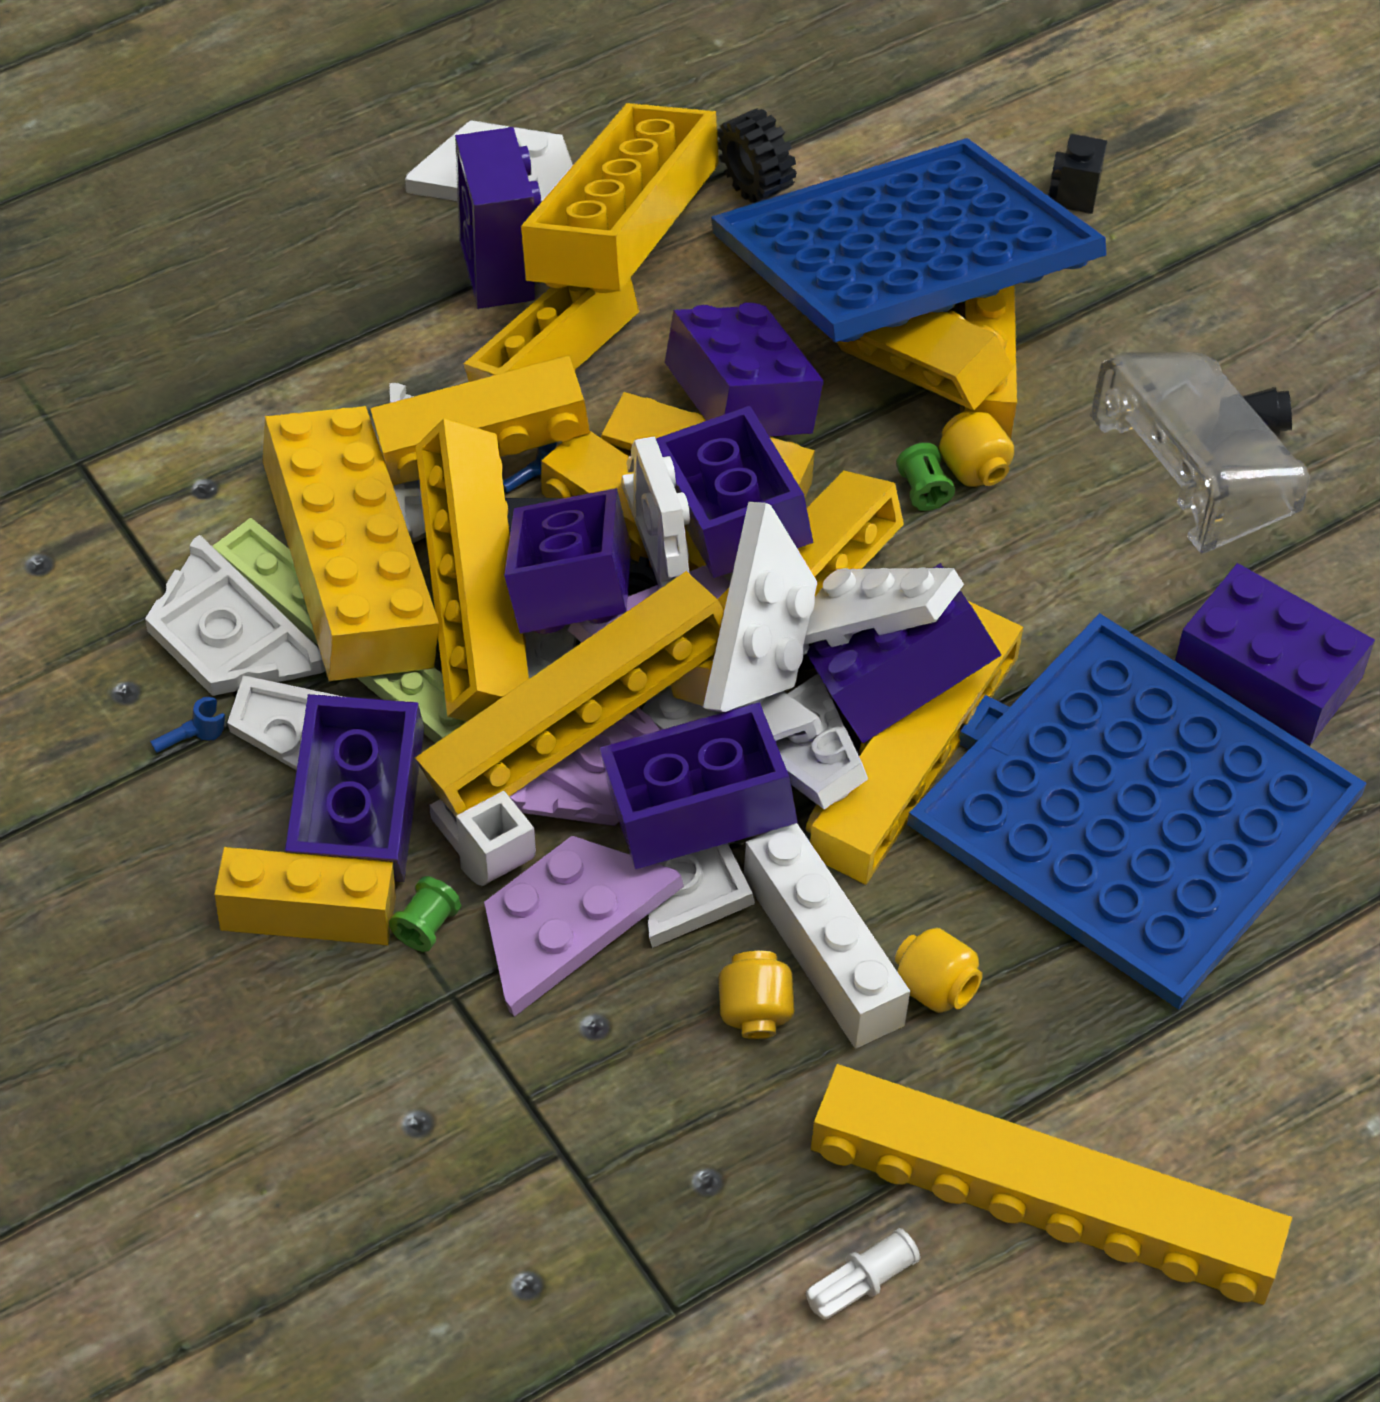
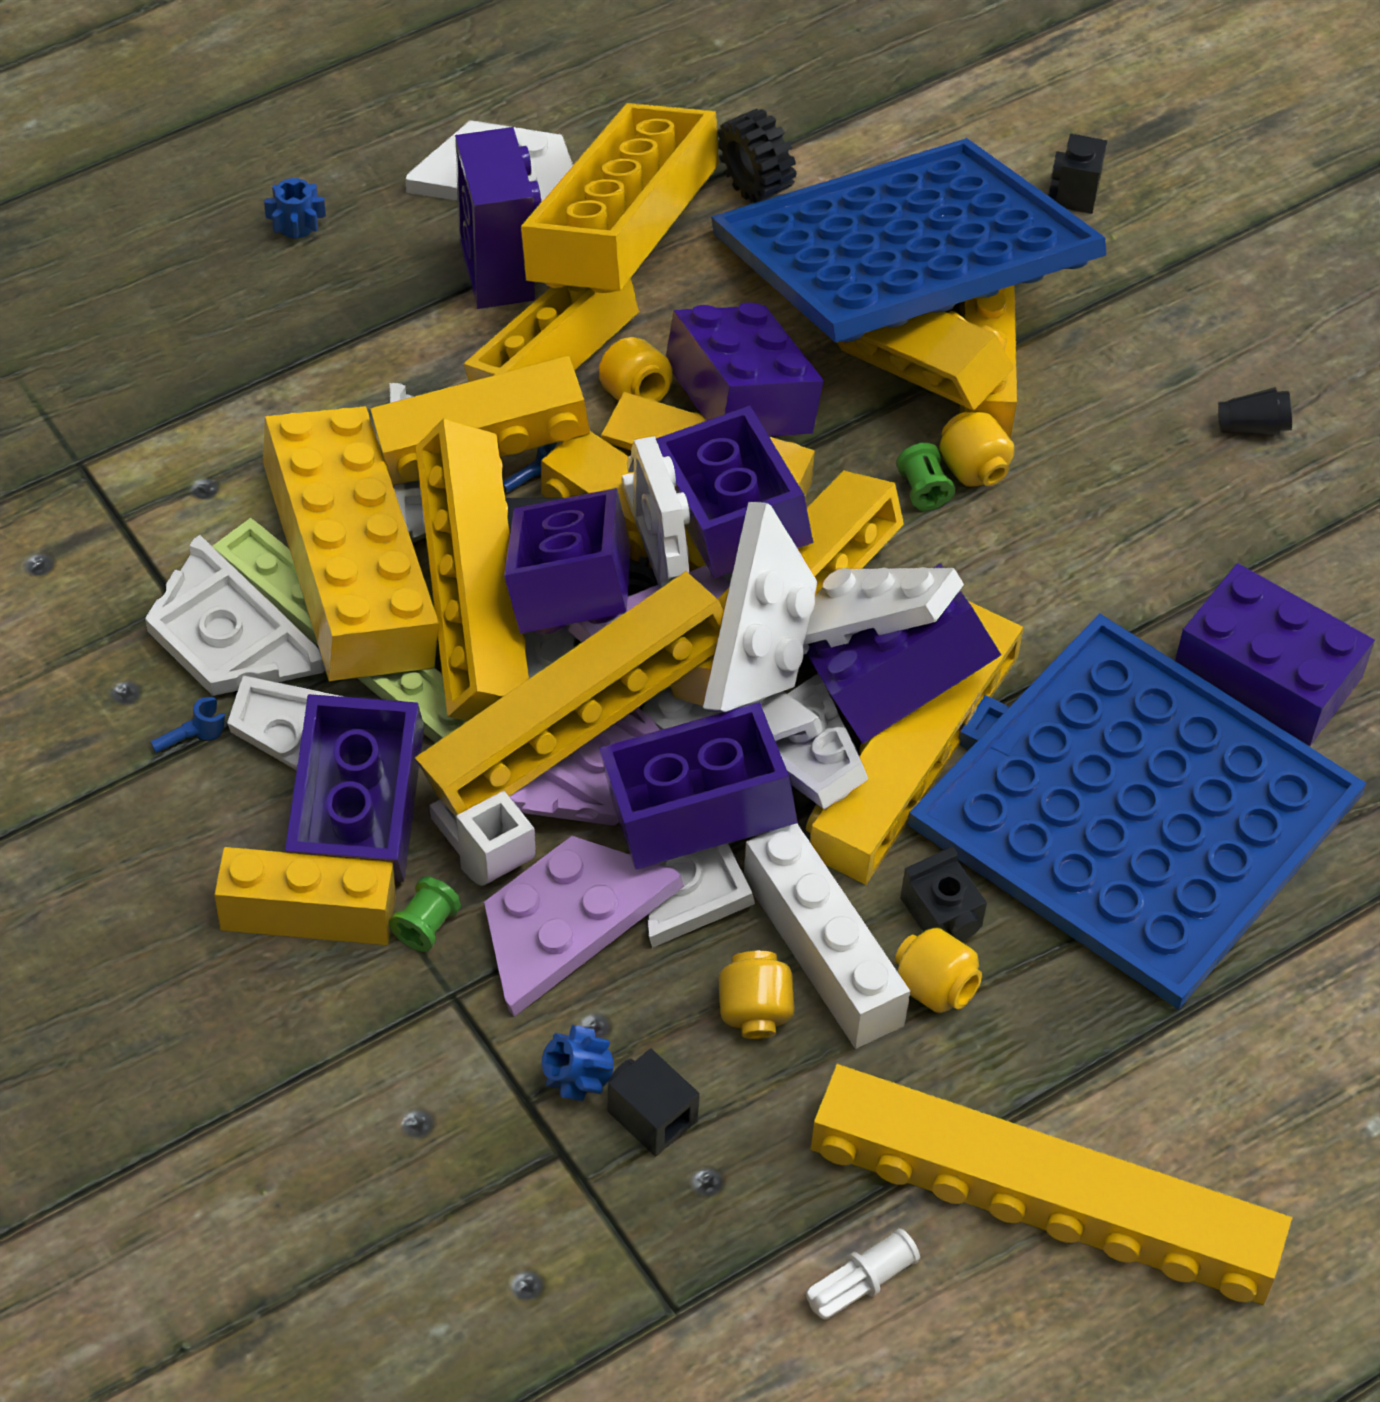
clear windscreen [1090,352,1310,555] -> none
none -> blue gear [264,178,326,238]
none -> blue gear [542,1025,614,1101]
none -> yellow head [599,337,673,402]
none -> black brick [608,1048,700,1157]
none -> black brick [900,846,987,942]

